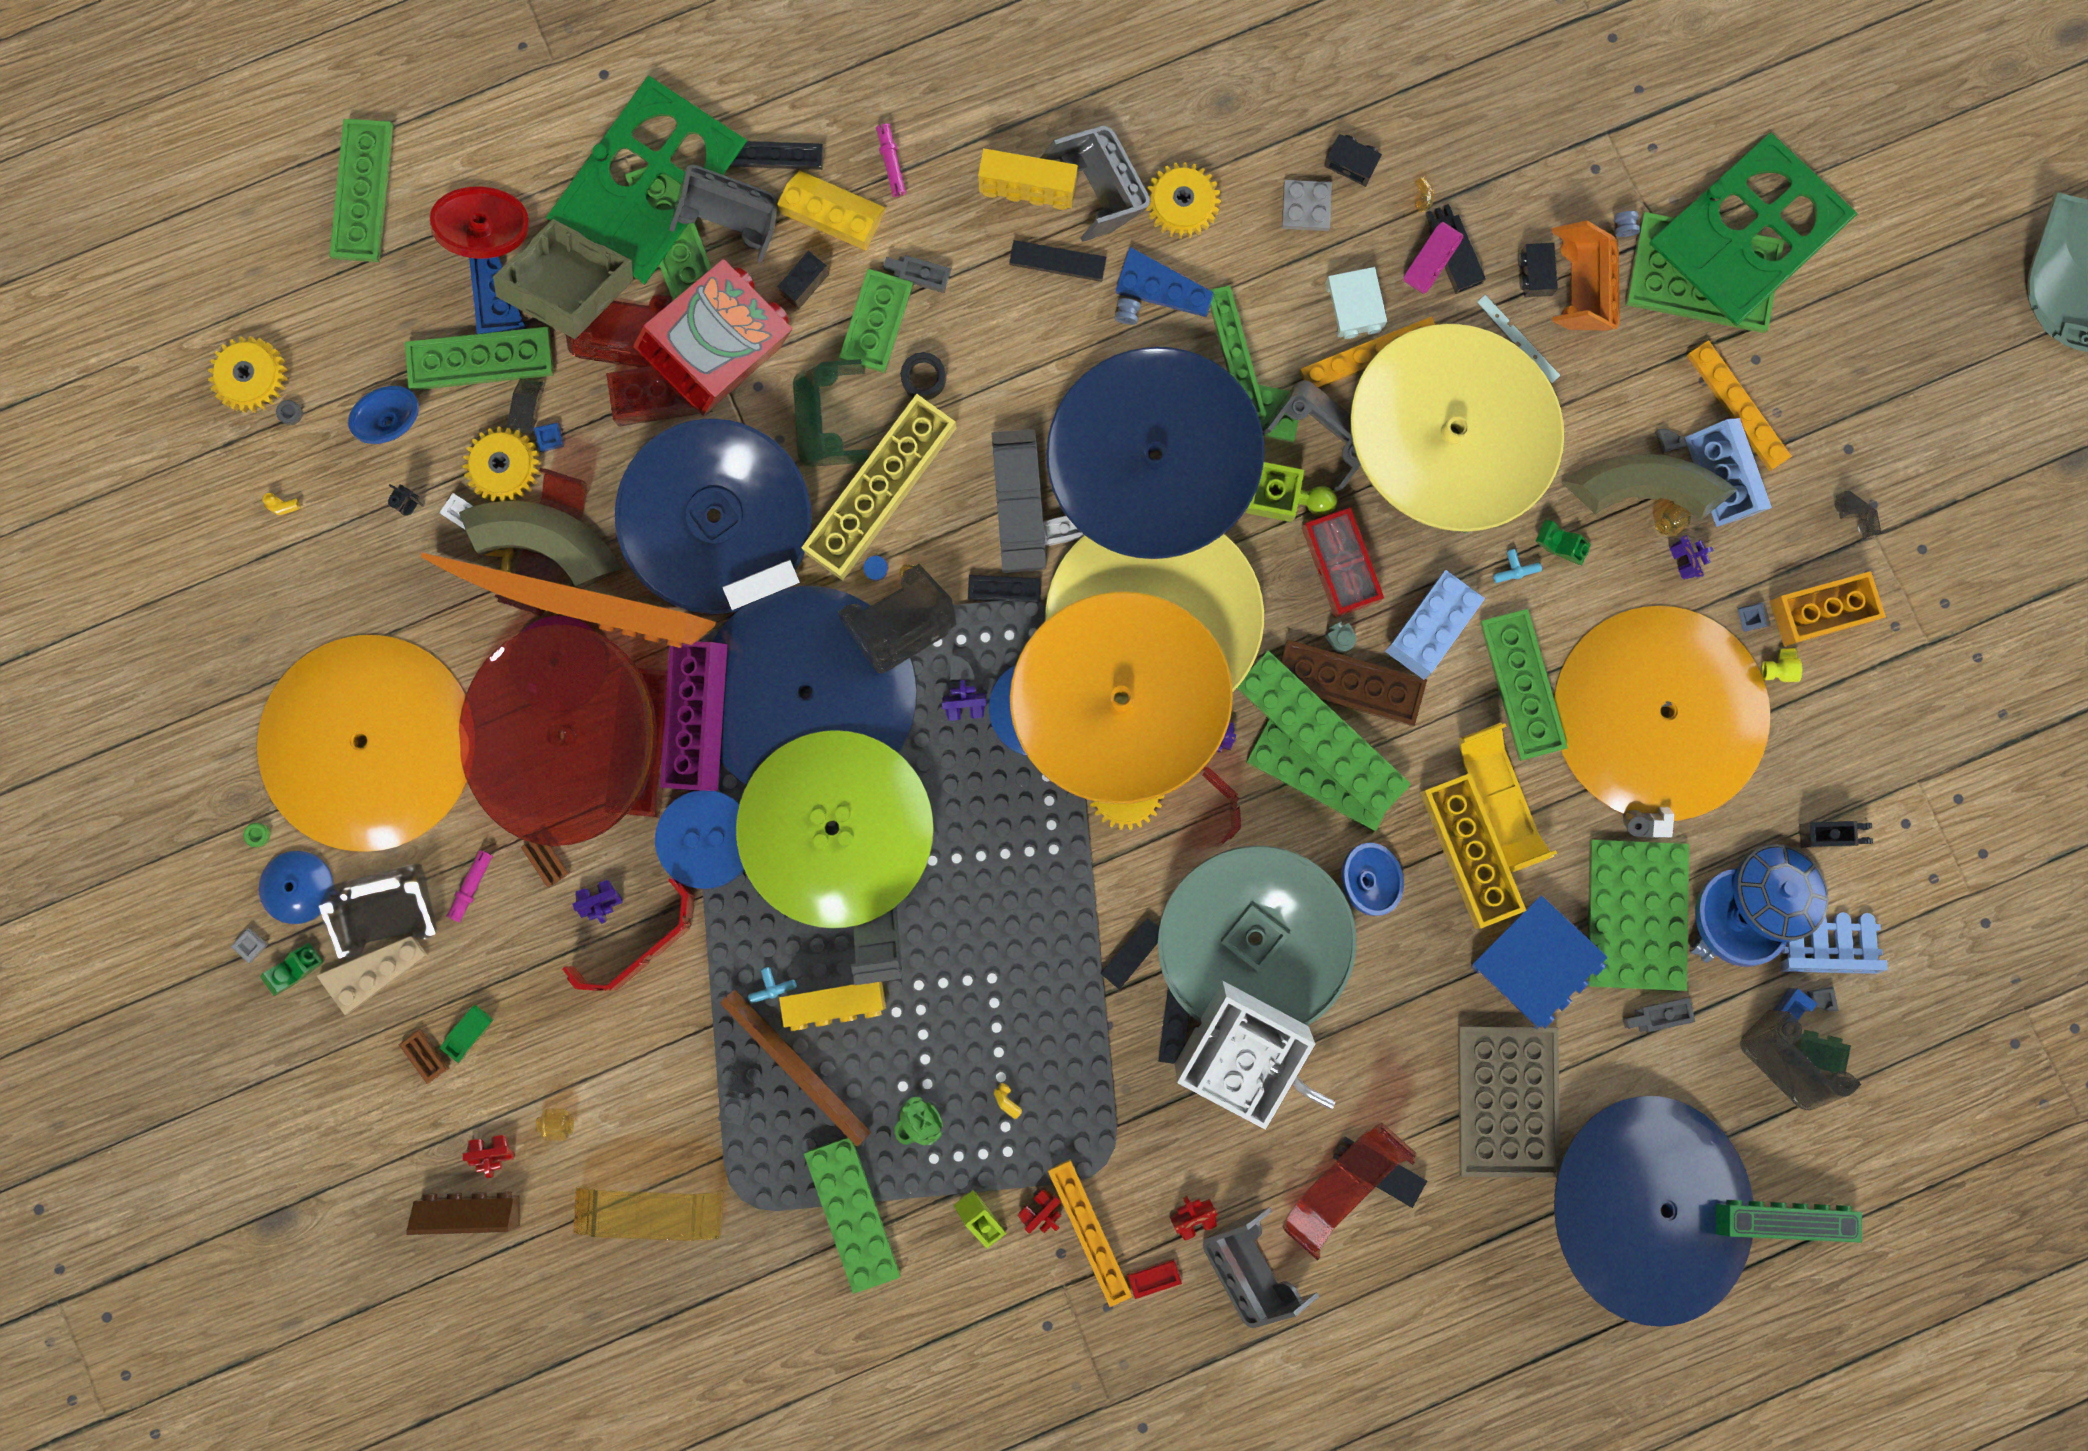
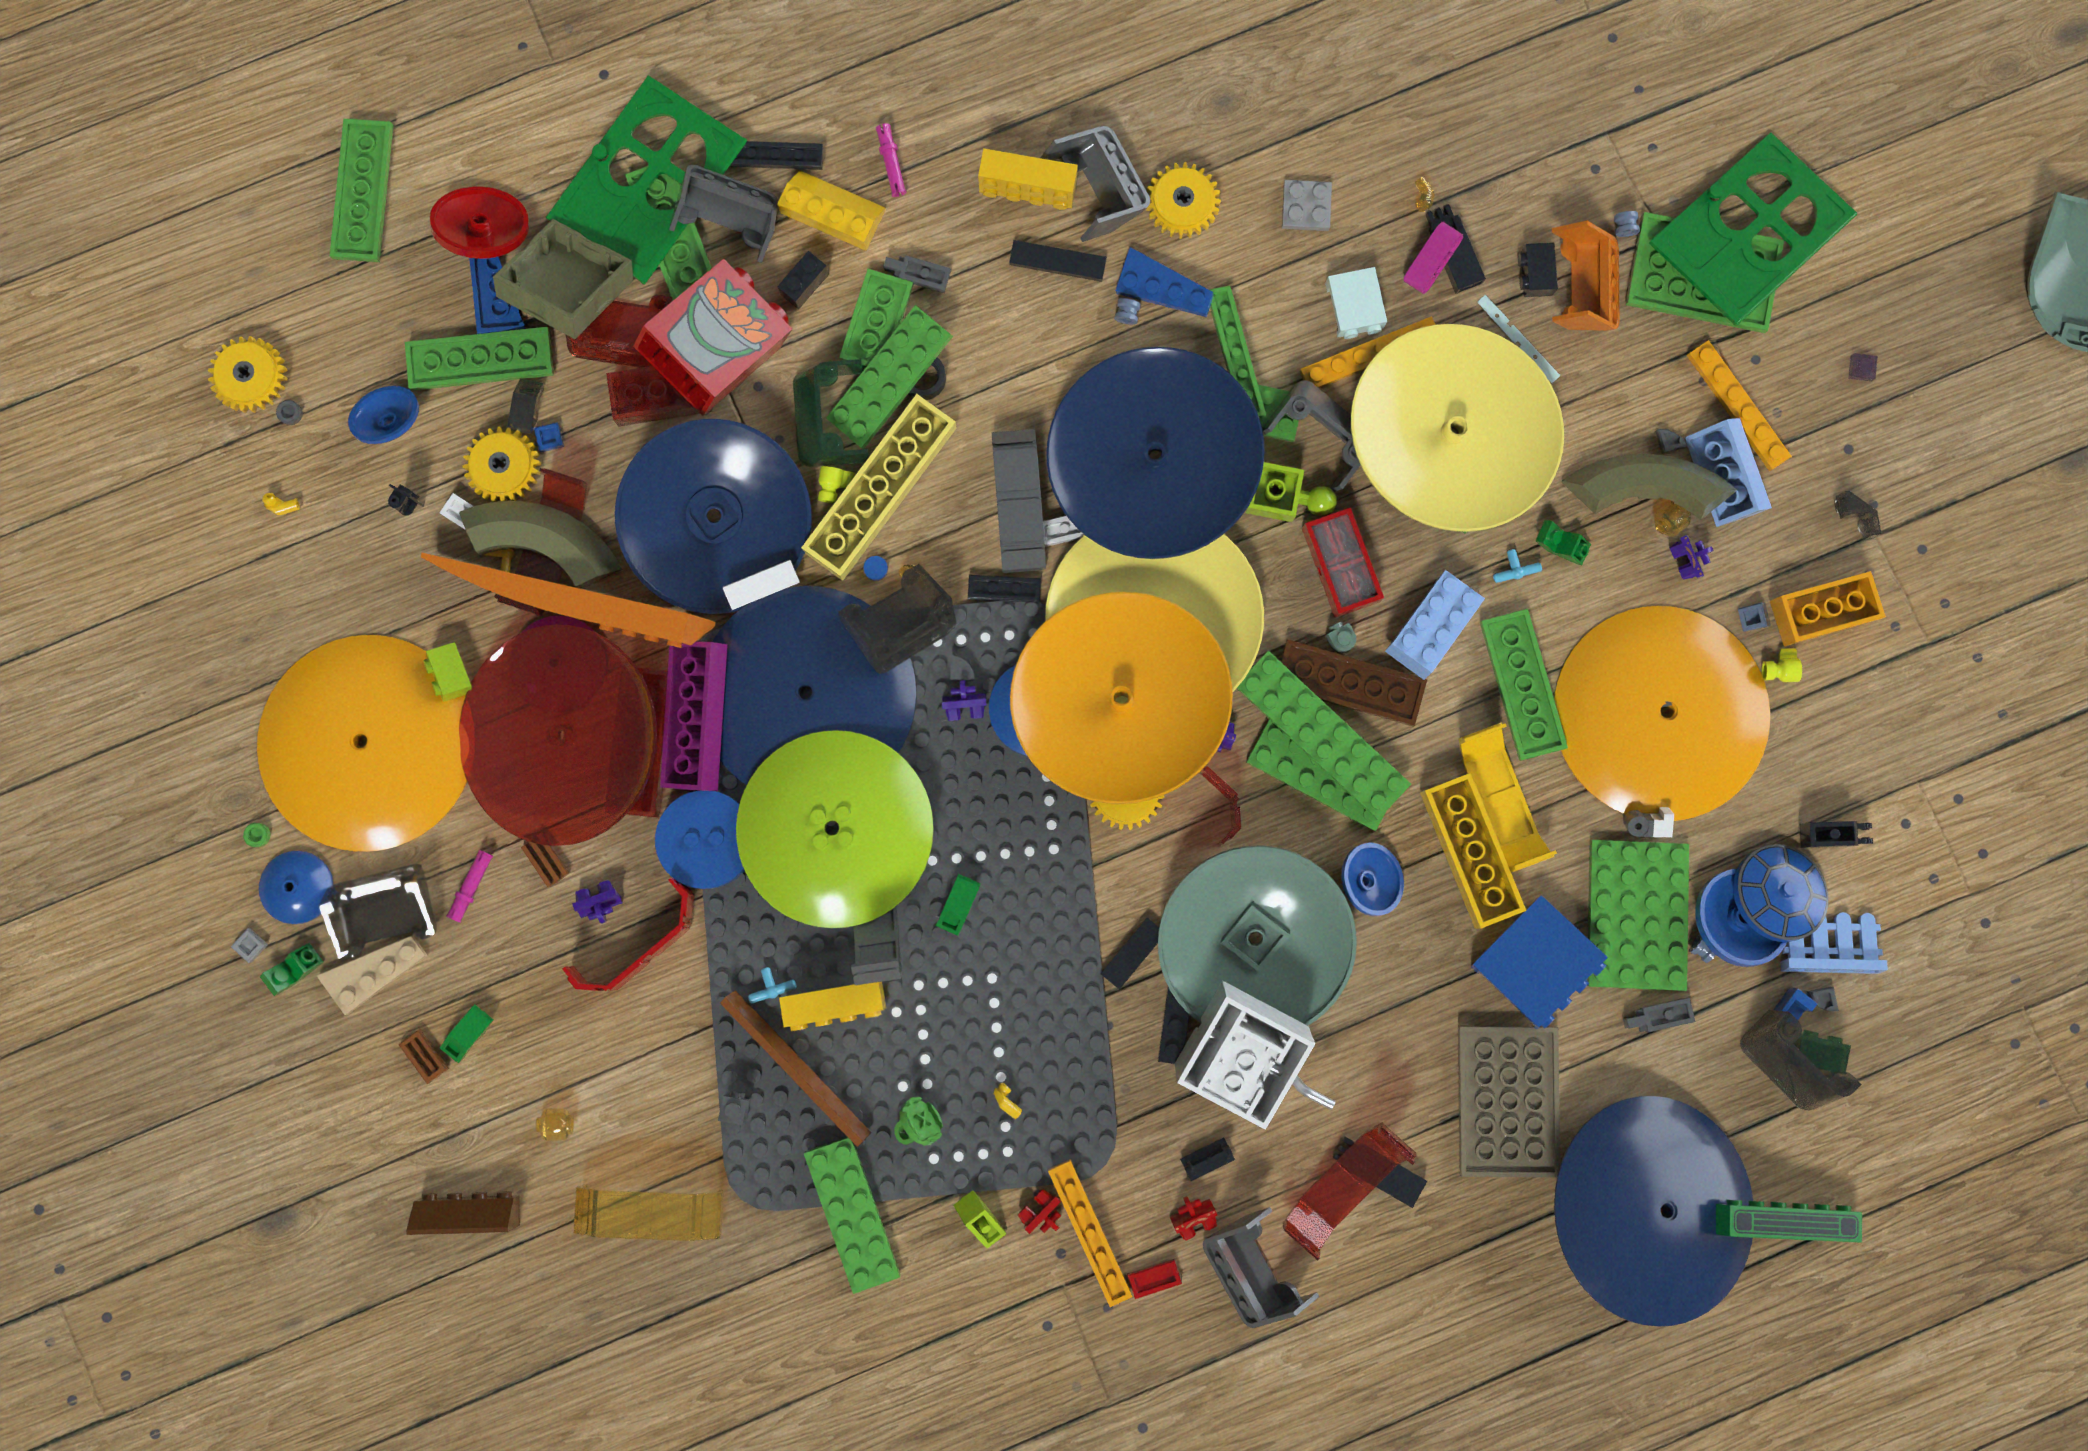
red hips [462,1135,514,1178] -> none
black brick [1324,133,1382,187] -> none
none -> lime brick [423,642,472,702]
none -> neon yellow piece [818,466,856,504]
none -> bright green plate [826,305,953,449]
none -> green slope [936,874,981,936]
none -> black hinge [1180,1137,1235,1181]
none -> clear purple plate [1848,353,1878,382]

